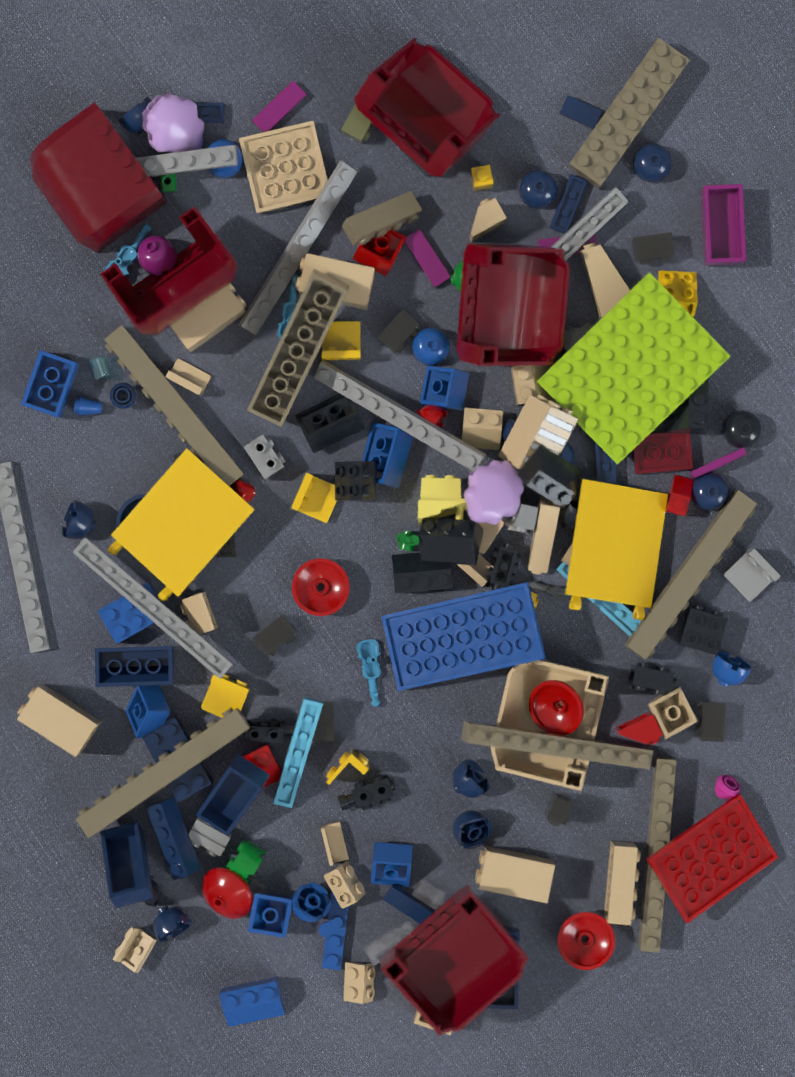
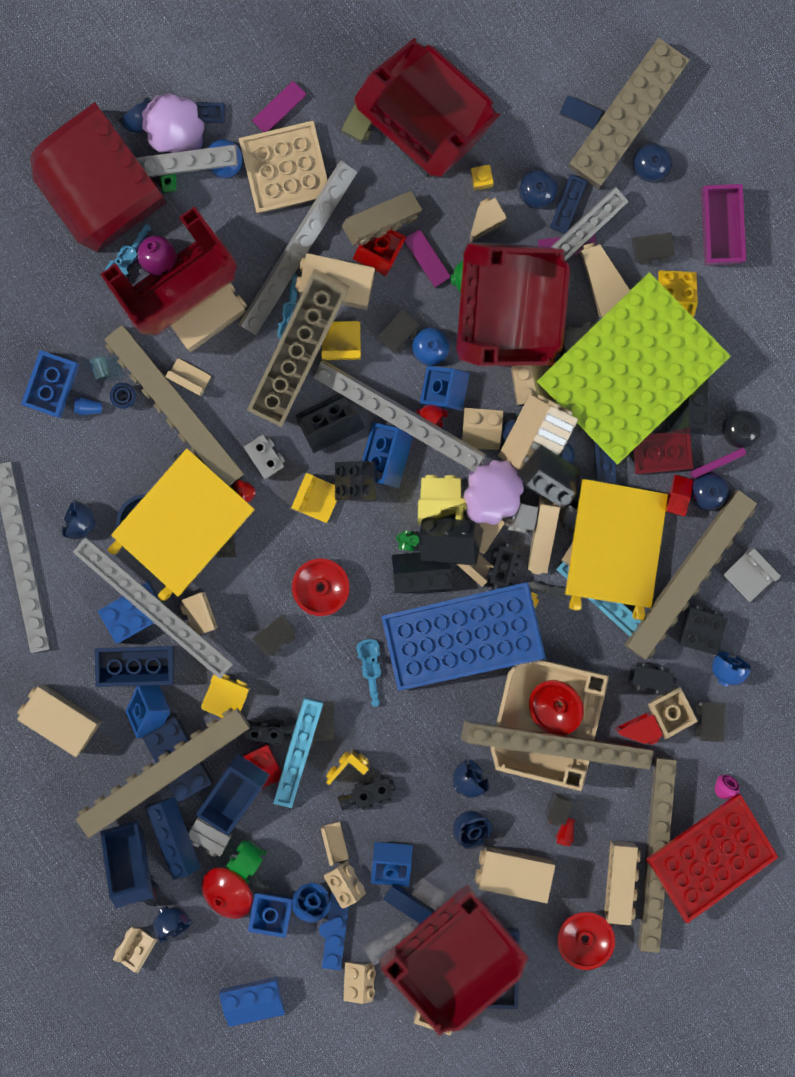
none -> red cone [555,817,575,847]

